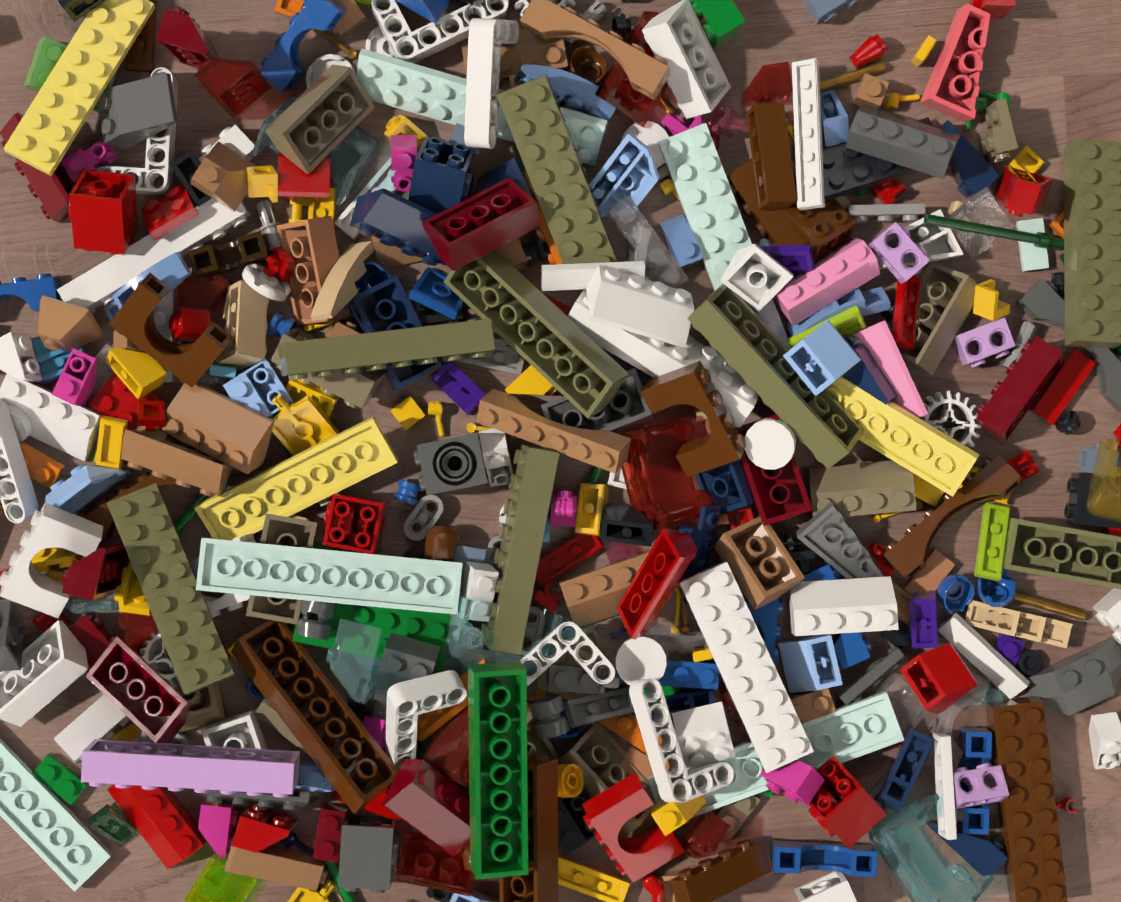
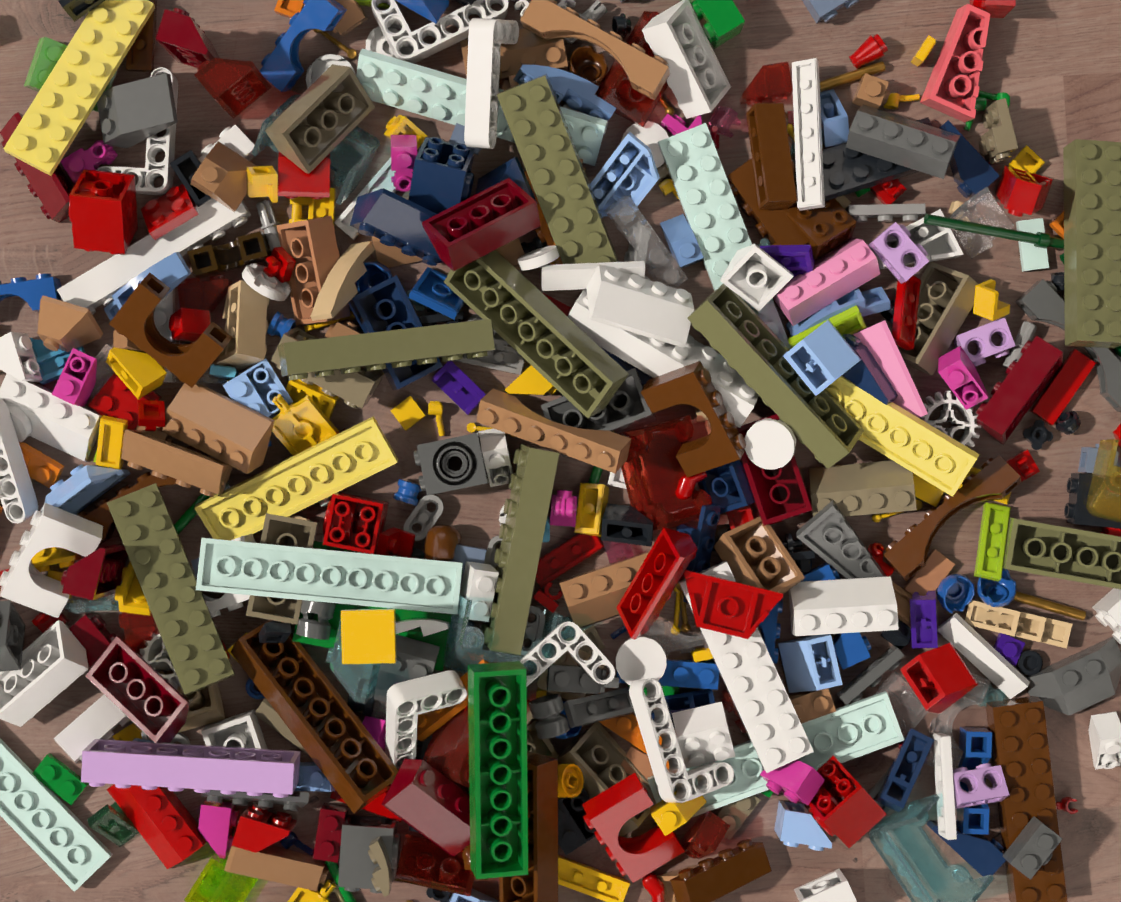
blue arch [771,840,878,877] -> none
none -> black plate [259,621,291,643]
none -> yellow tile [341,609,396,664]
none -> dark tan slope [368,836,392,897]
none -> red bracket [376,527,415,558]
none -> white slope [395,618,450,637]
none -> white piece [518,245,560,270]
none -> red arm [675,471,707,500]
none -> red wing [684,570,783,639]
none -> light blue slope [774,800,832,851]
none -> dark pink slope [938,346,988,410]
none -> dark grey brick [1003,816,1062,880]
none -> black plate [1023,420,1053,450]

